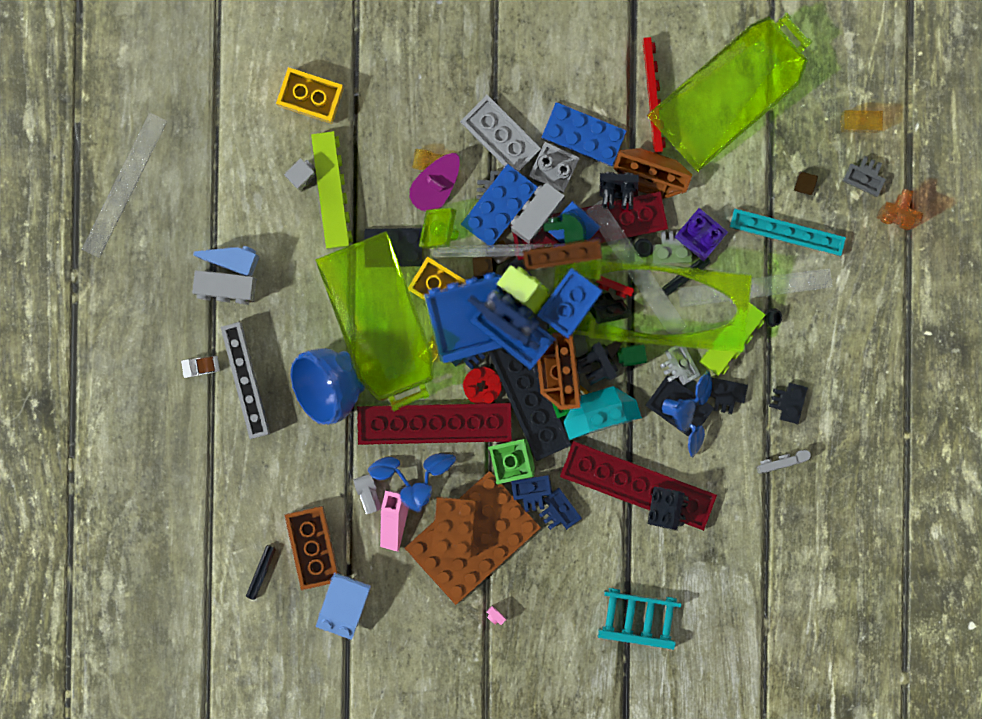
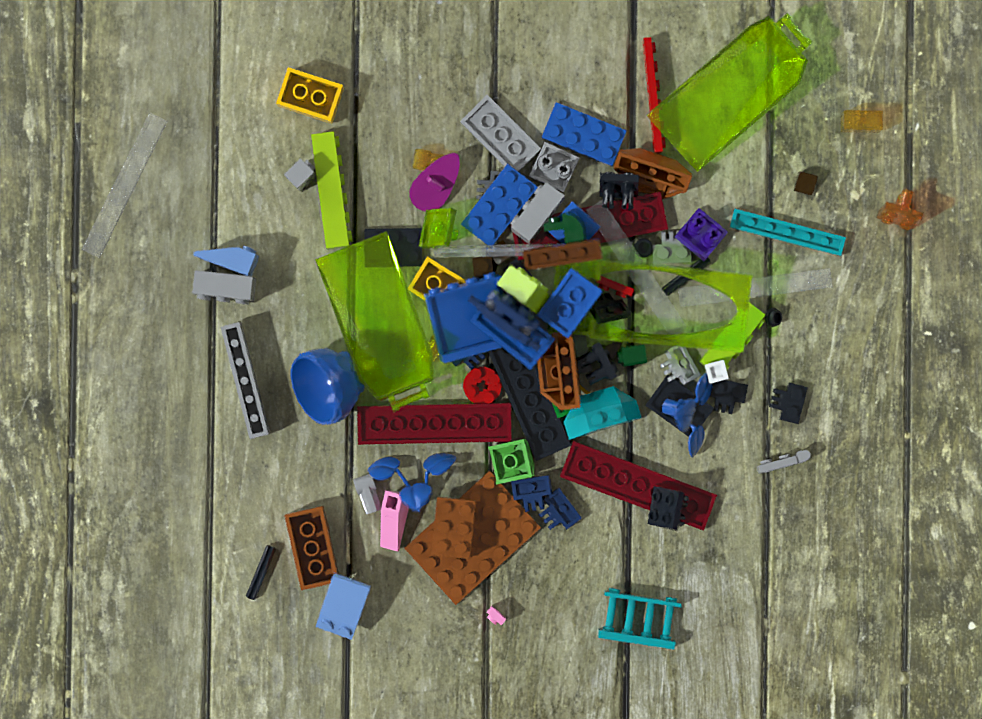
leg [181,356,220,378] -> none
dark grey hinge [842,156,886,197] -> none
none -> white plate [704,360,729,384]

